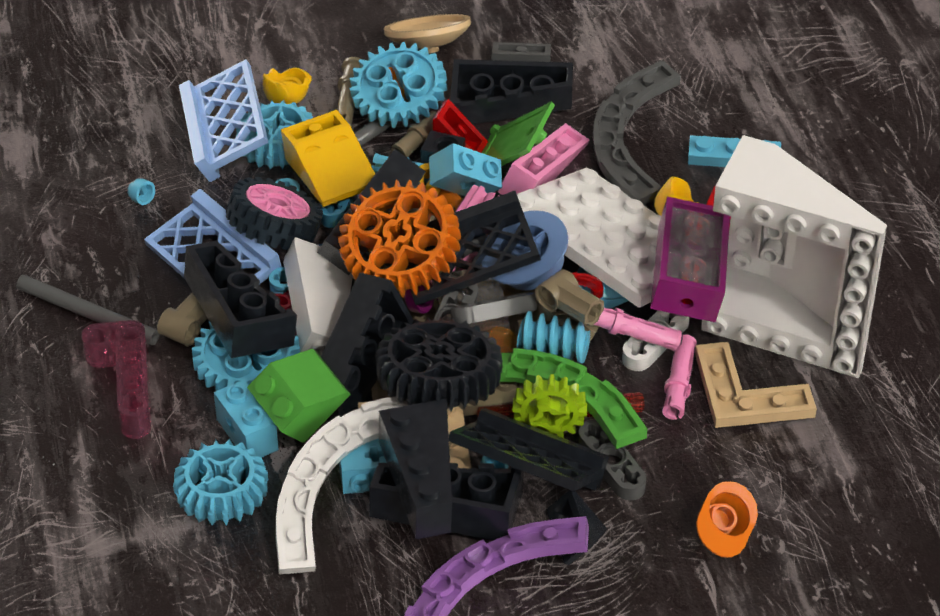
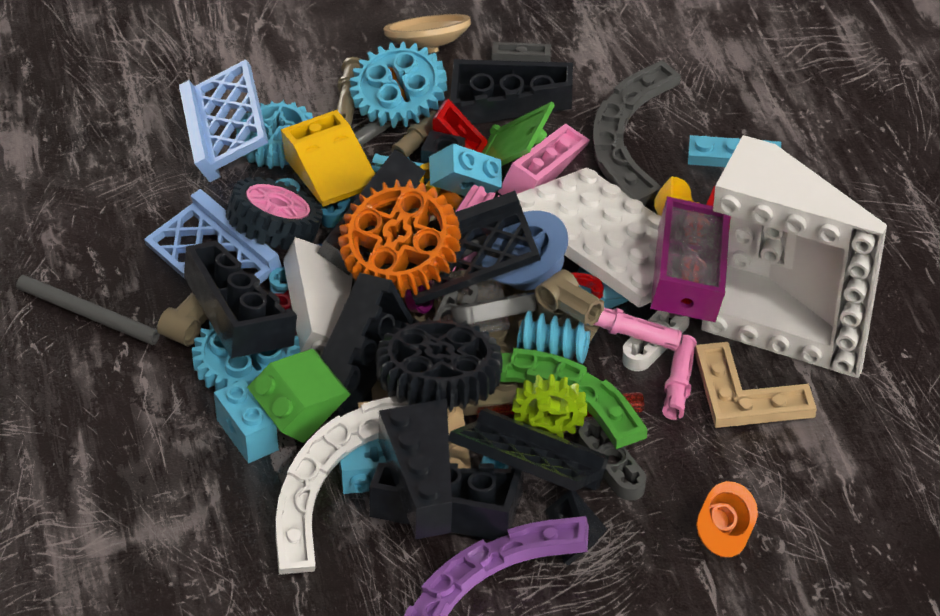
clear pink beam [81,320,152,439] -> none
medium azure hinge [128,178,155,205] -> none
medium azure gear [173,439,268,526] -> none
yellow hair [262,67,312,104] -> none
clear orange piece [488,326,518,353] -> none

